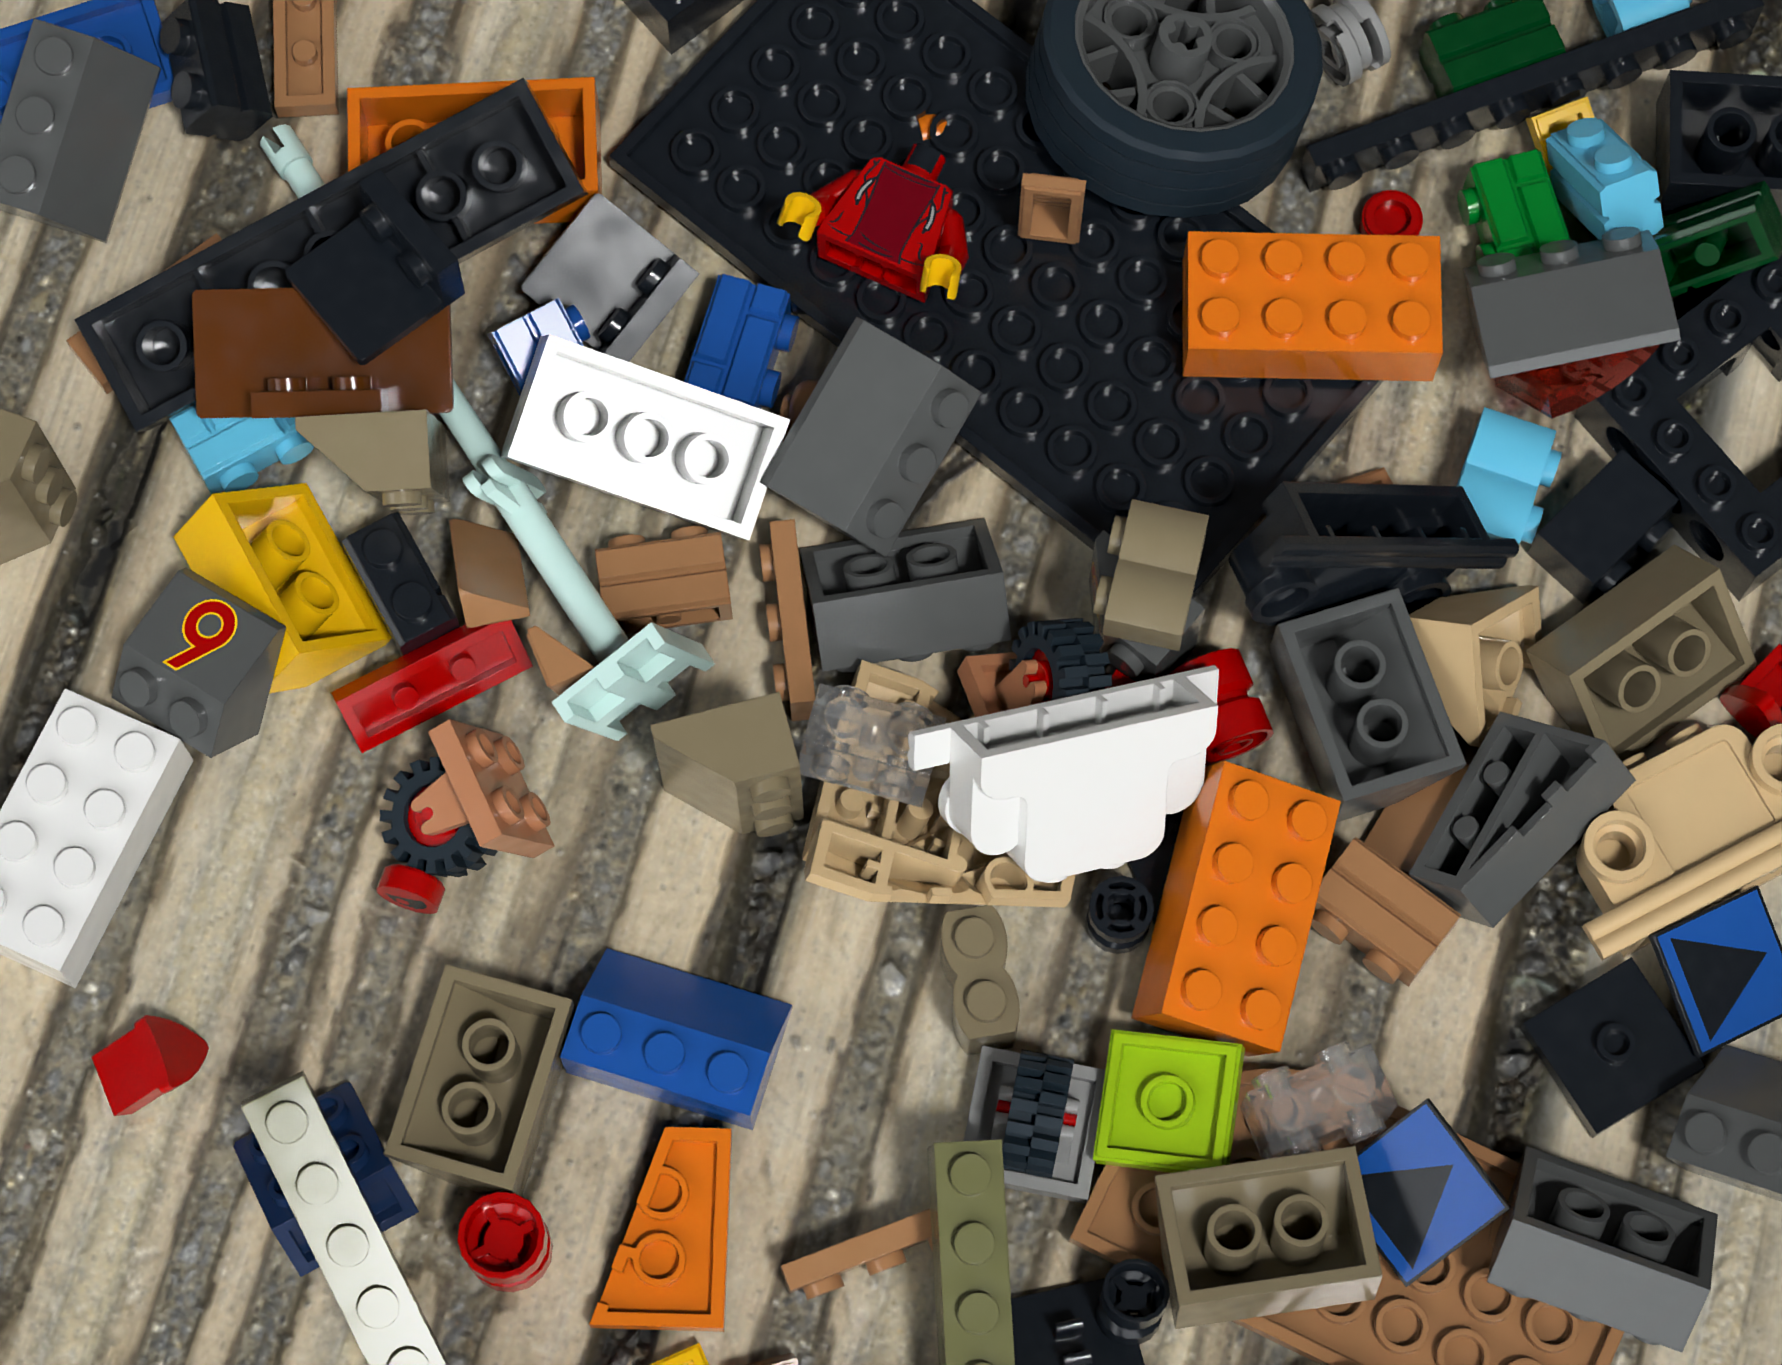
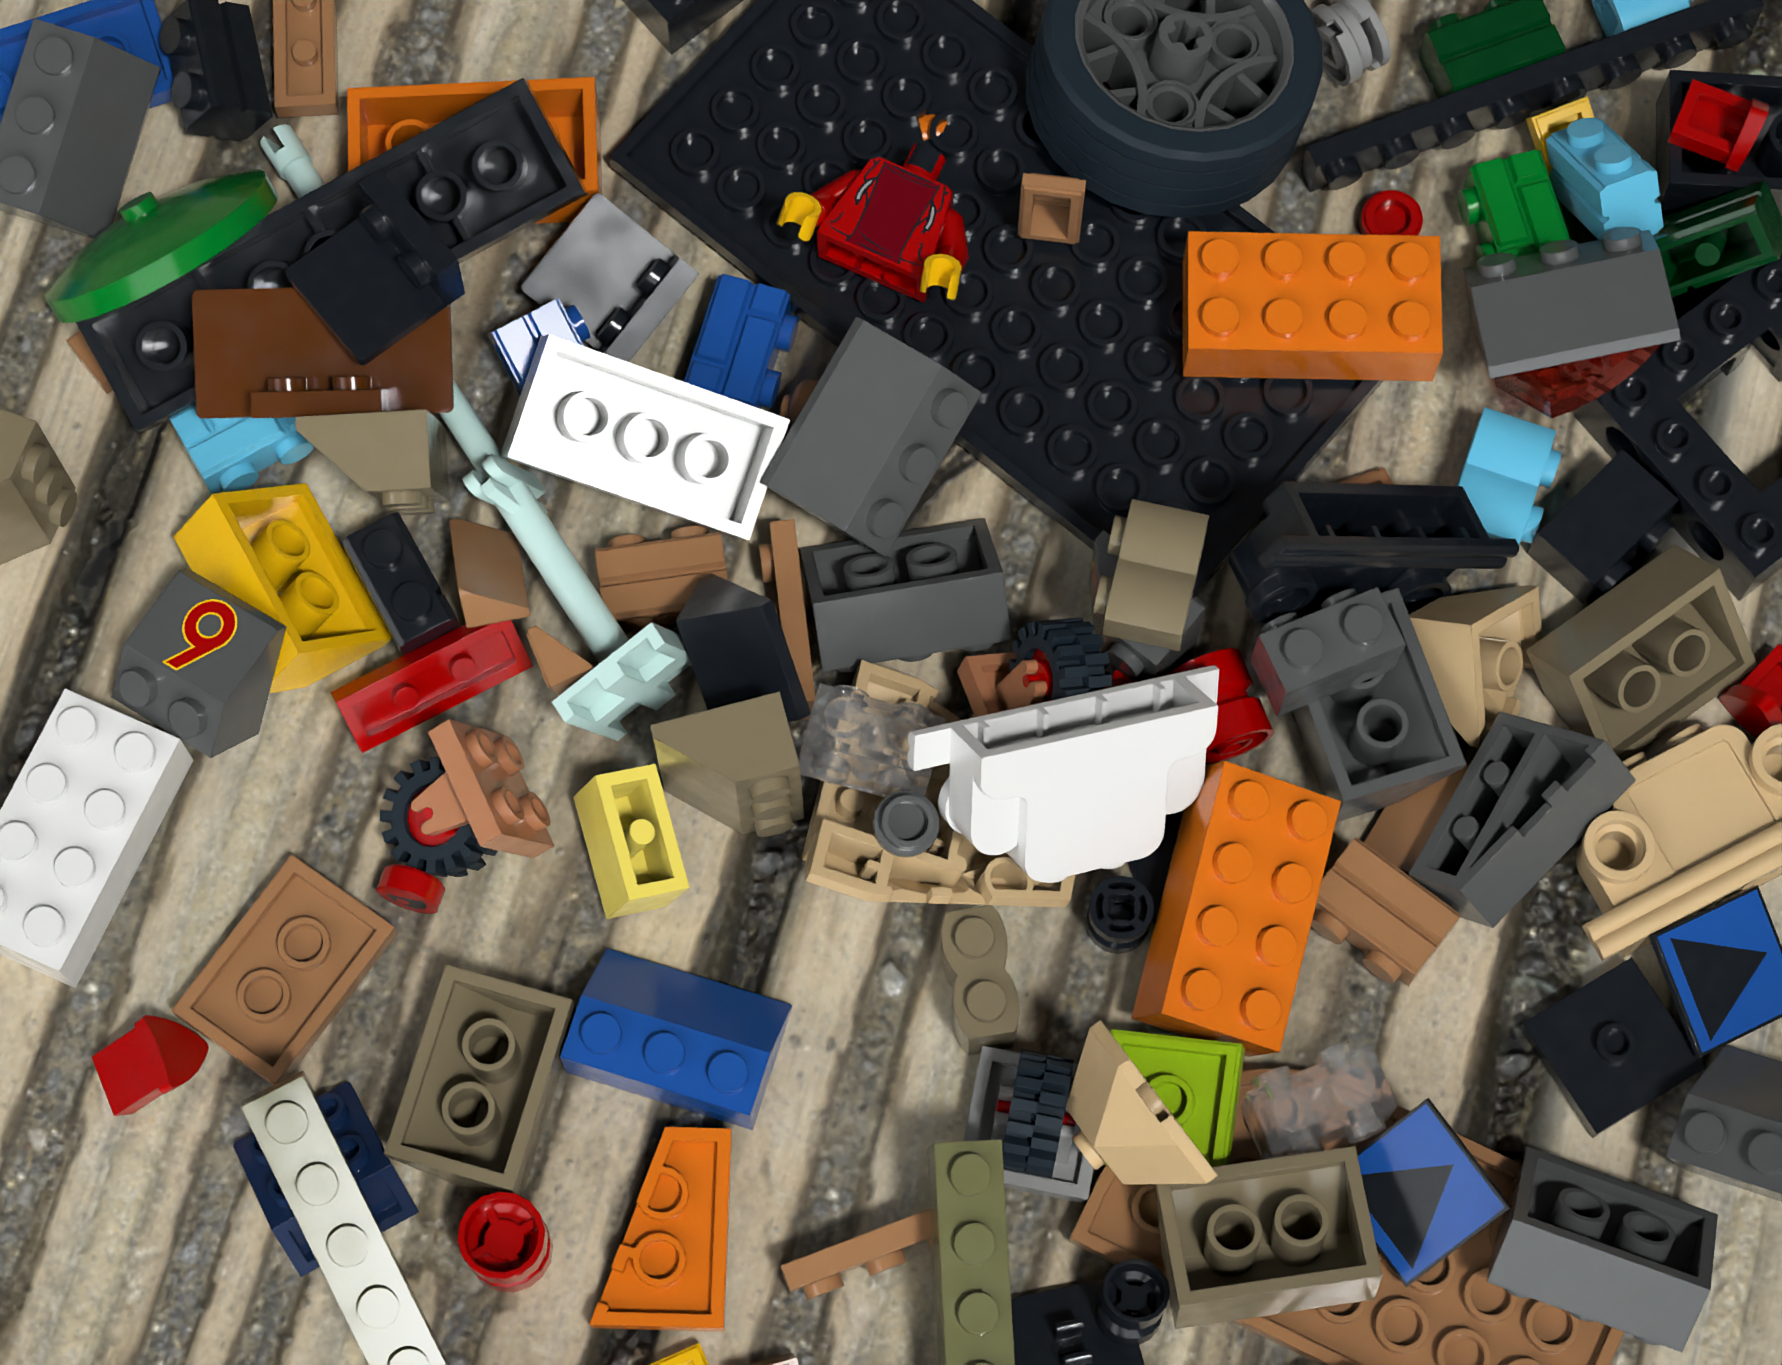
none -> green dish [44,169,278,323]
none -> medium nougat plate [171,854,398,1085]
none -> light yellow brick [573,764,690,919]
none -> black slope [676,573,811,722]
none -> dark grey plate [873,791,939,858]
none -> tan slope [1066,1020,1218,1185]
none -> dark grey brick [1250,587,1406,717]
none -> red tile [1667,79,1770,172]

